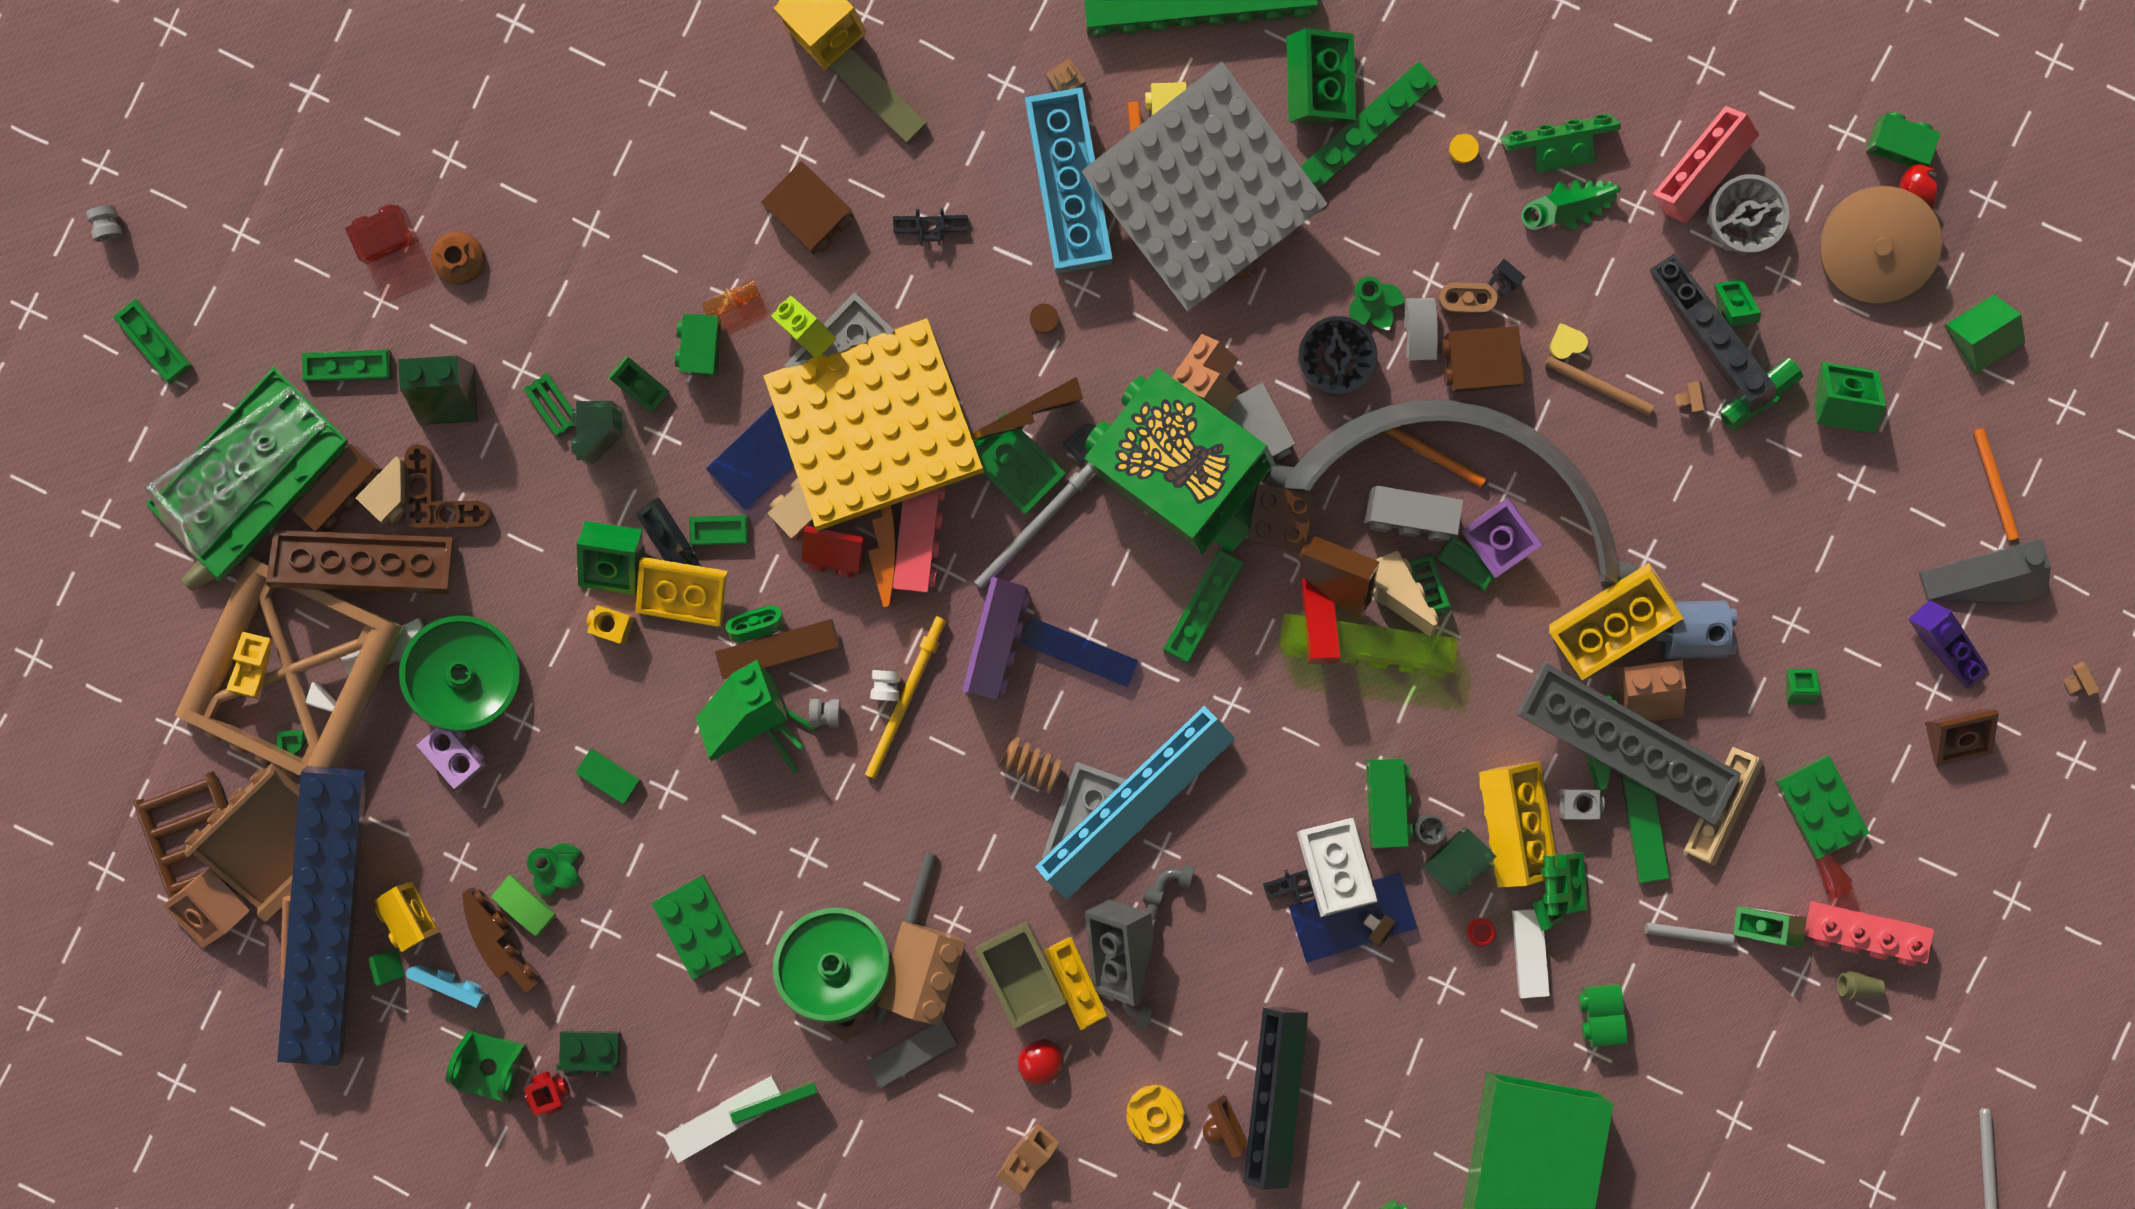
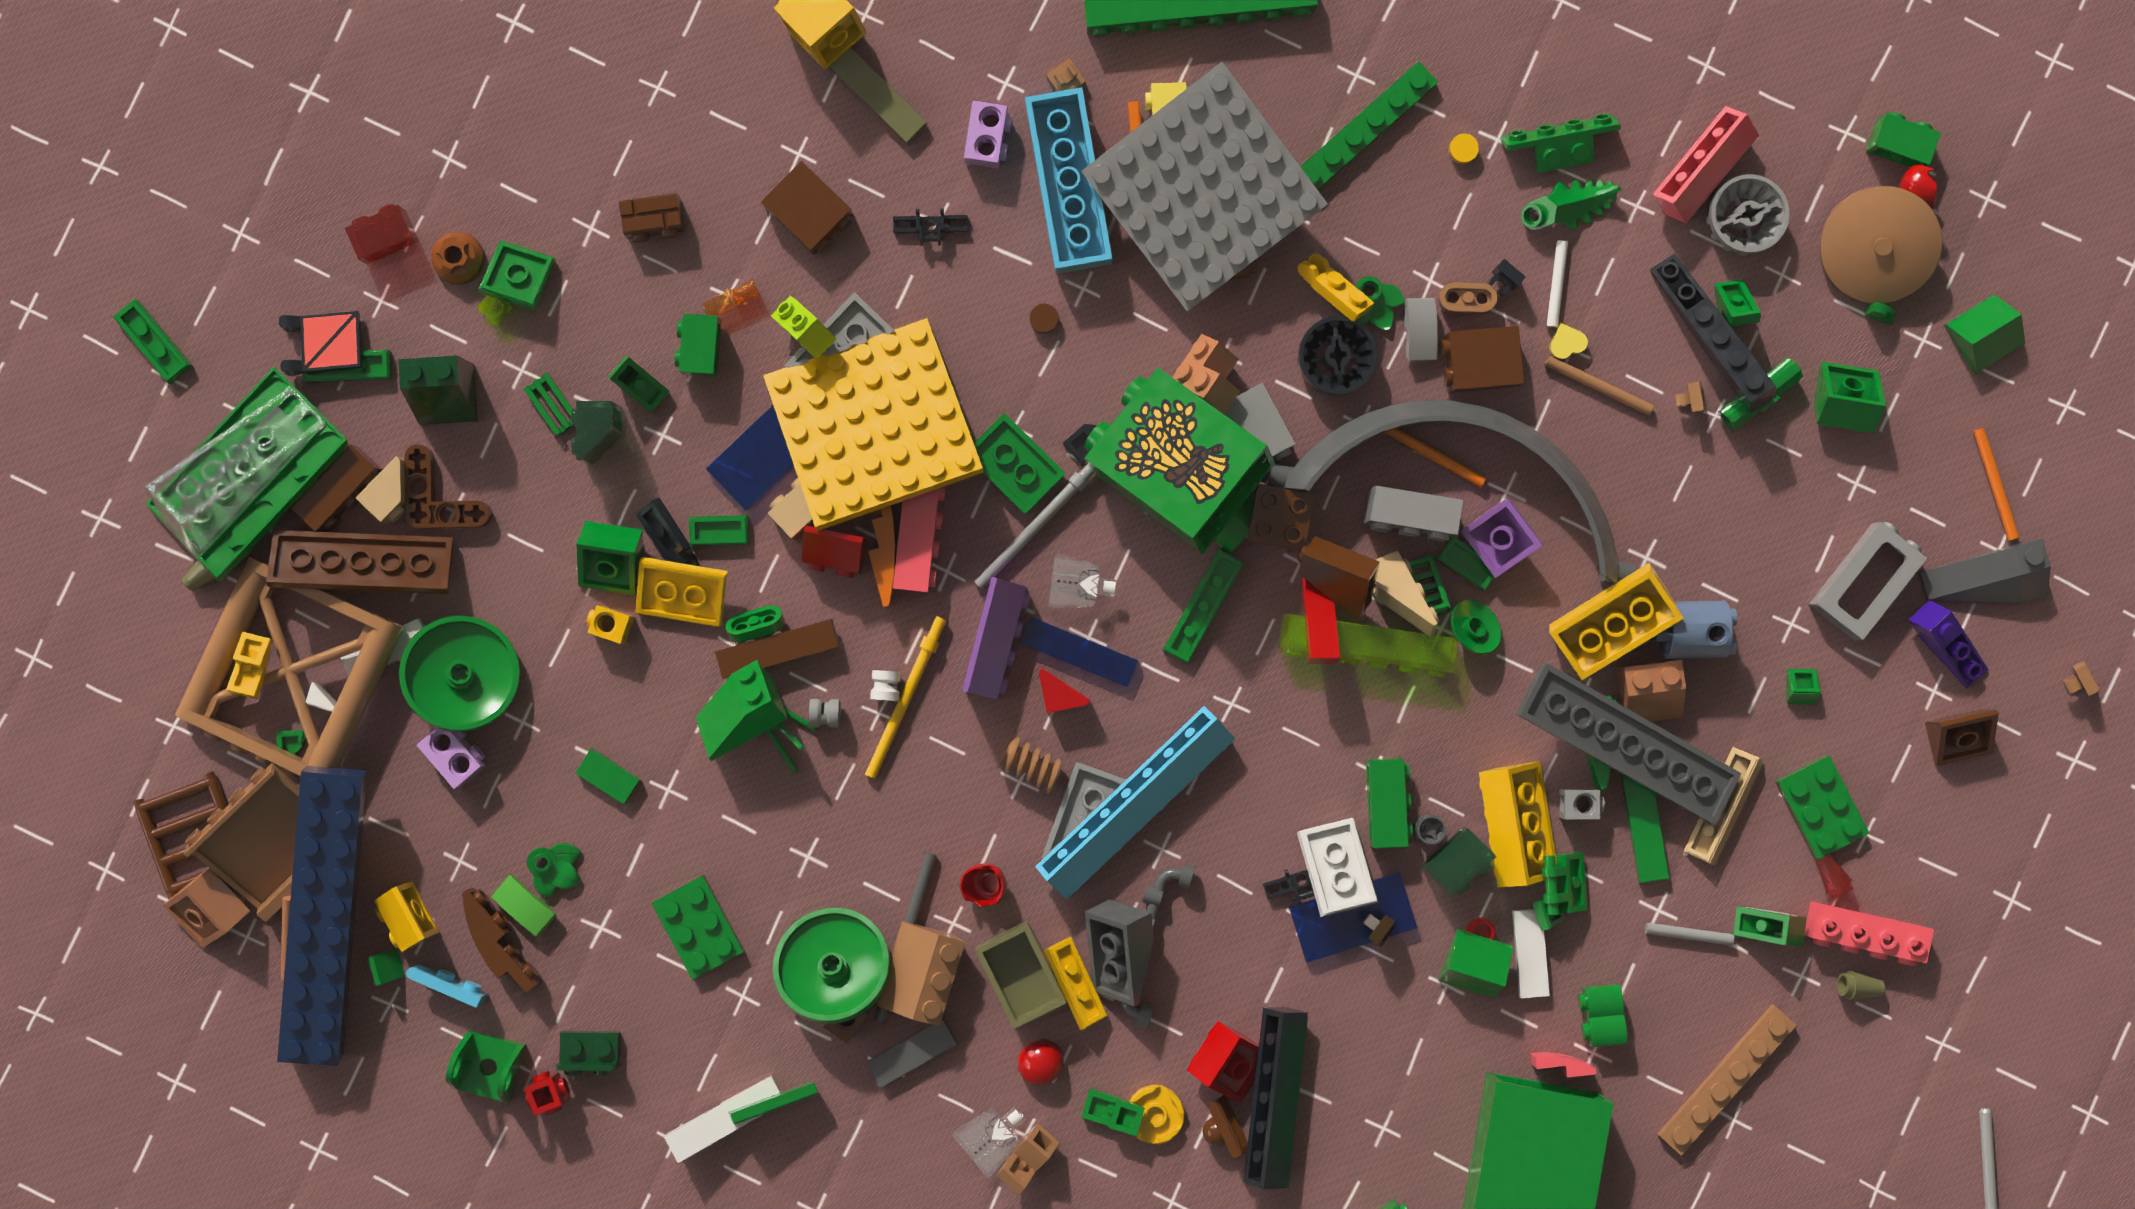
light grey wheel [86,205,123,242] -> none
reddish brown slope [971,377,1083,441] -> none
green slope [1286,28,1356,125] -> none
none -> flag [279,311,362,376]
none -> clear neon green plate [477,296,513,325]
none -> green tile [479,240,556,311]
none -> reddish brown brick [619,193,685,243]
none -> clear torso [952,1107,1026,1179]
none -> red hair [959,863,1007,908]
none -> lavender brick [964,101,1012,169]
none -> red slope [1039,668,1090,713]
none -> clear torso [1048,553,1116,609]
none -> green slope [1081,1088,1145,1136]
none -> red slope [1187,1021,1259,1103]
none -> yellow hinge [1297,253,1374,322]
none -> green slope [1438,929,1513,998]
none -> green dish [1451,599,1501,655]
none -> coral slope [1530,1052,1596,1078]
none -> white bar [1546,240,1568,328]
none -> medium nougat plate [1657,1004,1797,1156]
none -> light grey piece [1808,522,1927,641]
none -> green tile [1865,302,1896,325]

